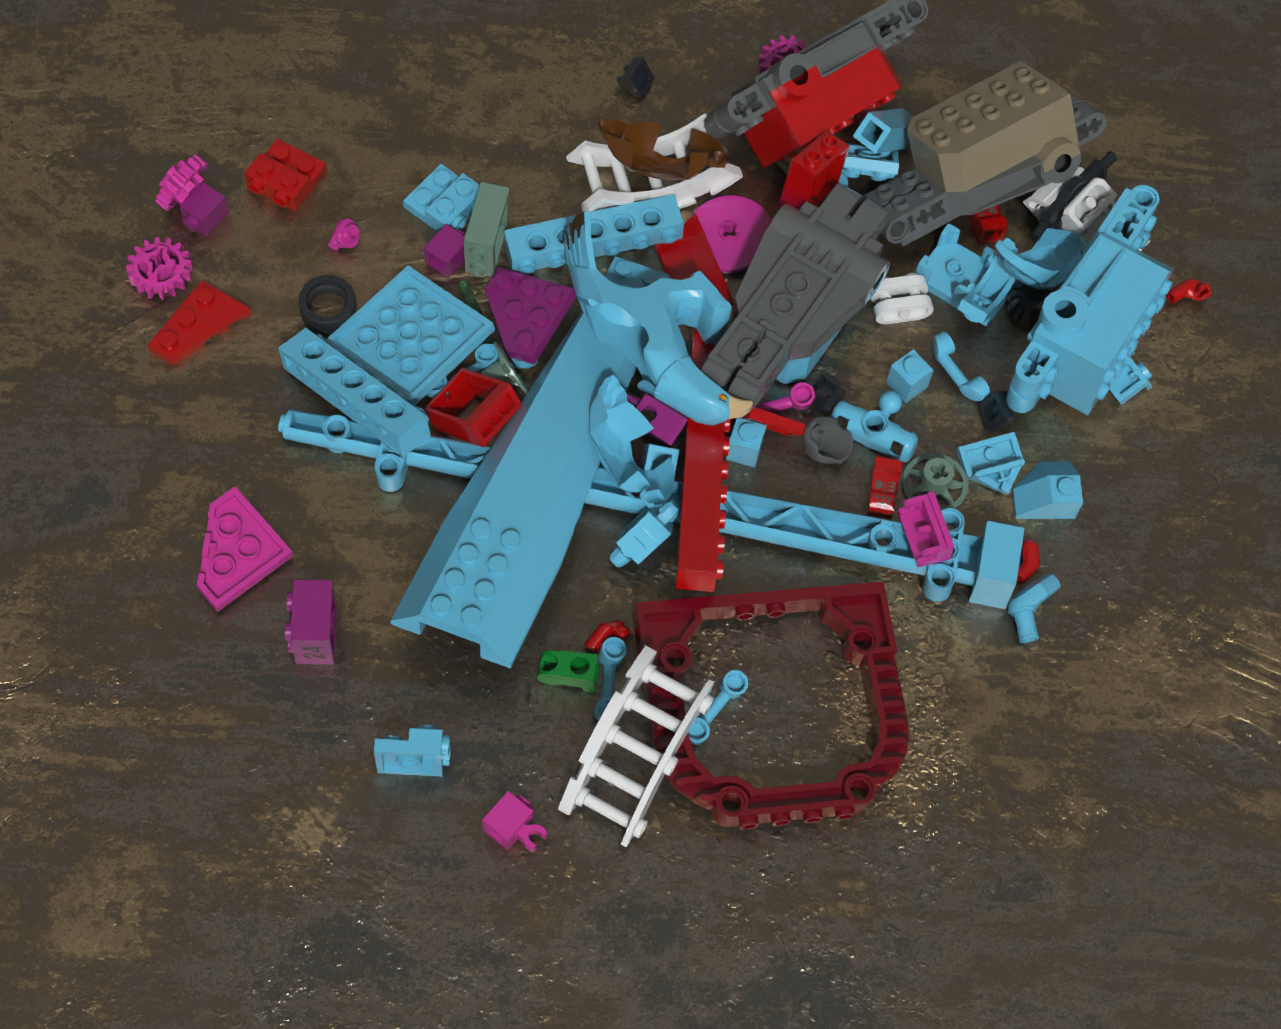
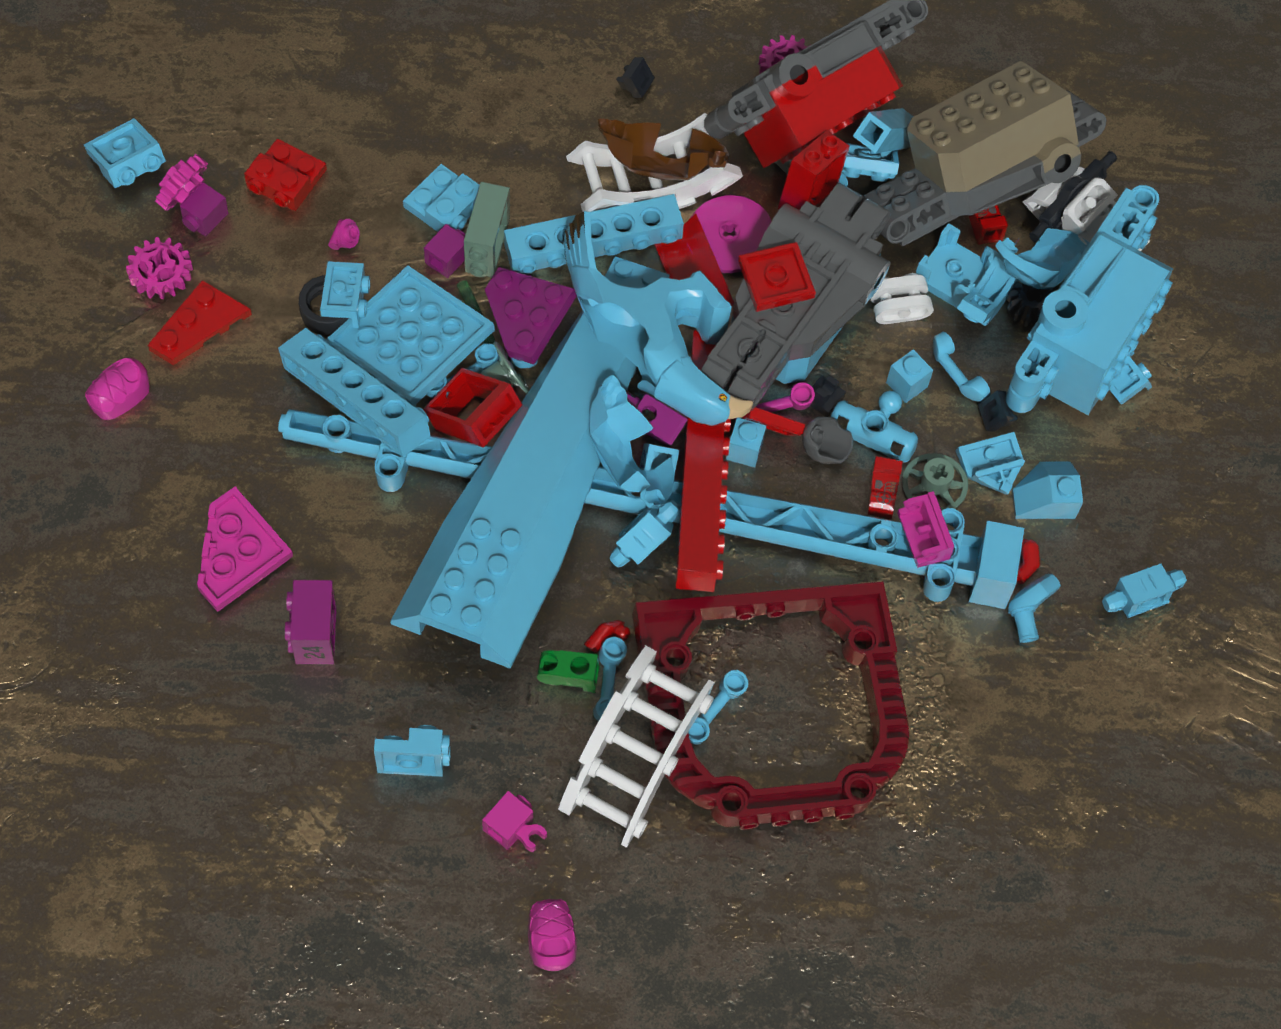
red arm [1166,279,1212,304] -> none
none -> medium azure plate [84,118,166,188]
none -> dark pink piece [85,358,149,420]
none -> medium azure bracket [320,261,370,328]
none -> dark pink piece [528,899,577,971]
none -> red tile [738,242,816,312]
none -> medium azure piece [1102,564,1187,618]

